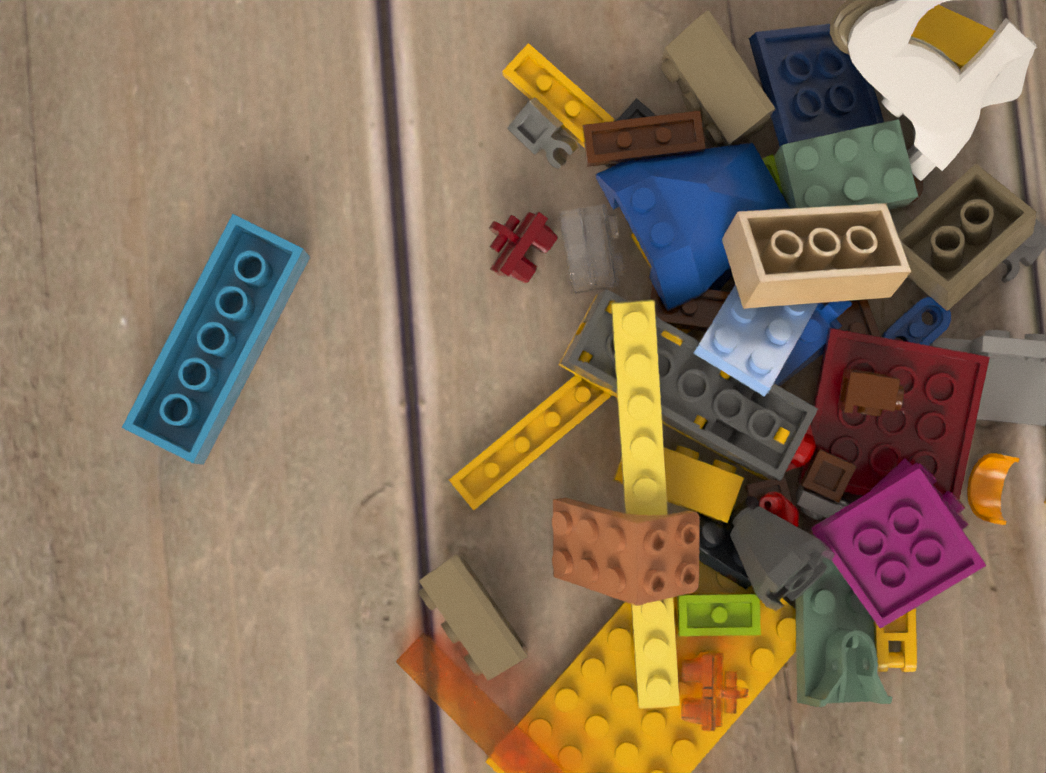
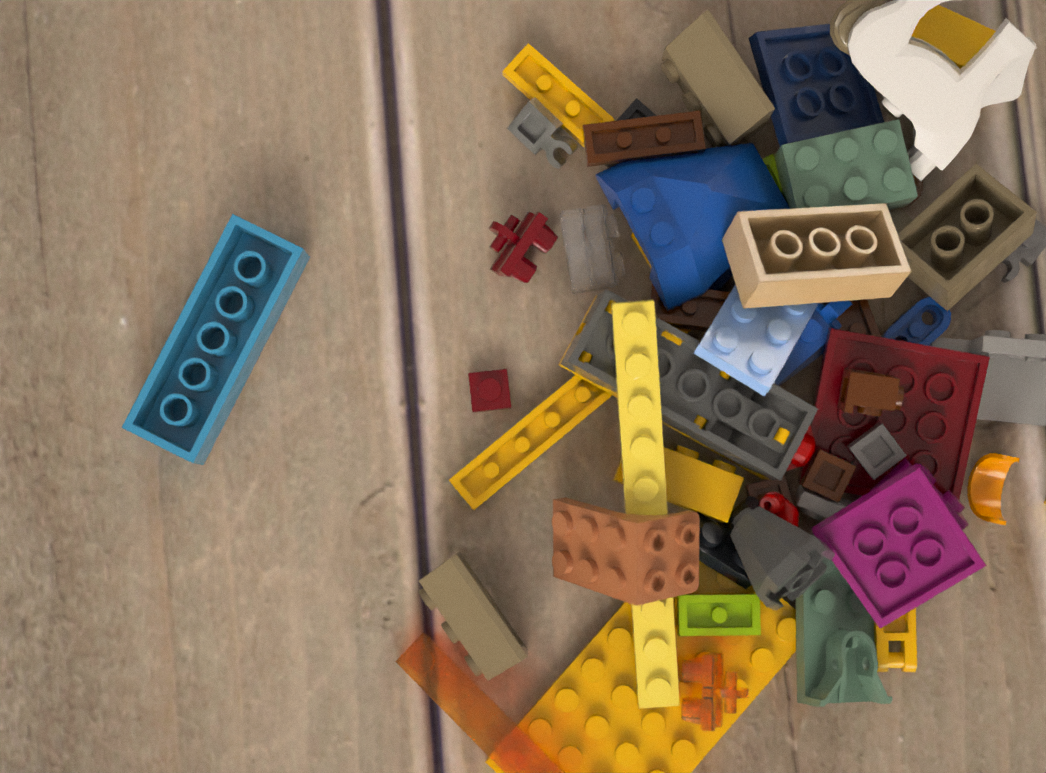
none -> dark red plate [468,369,512,413]
none -> flat silver plate [847,422,907,480]

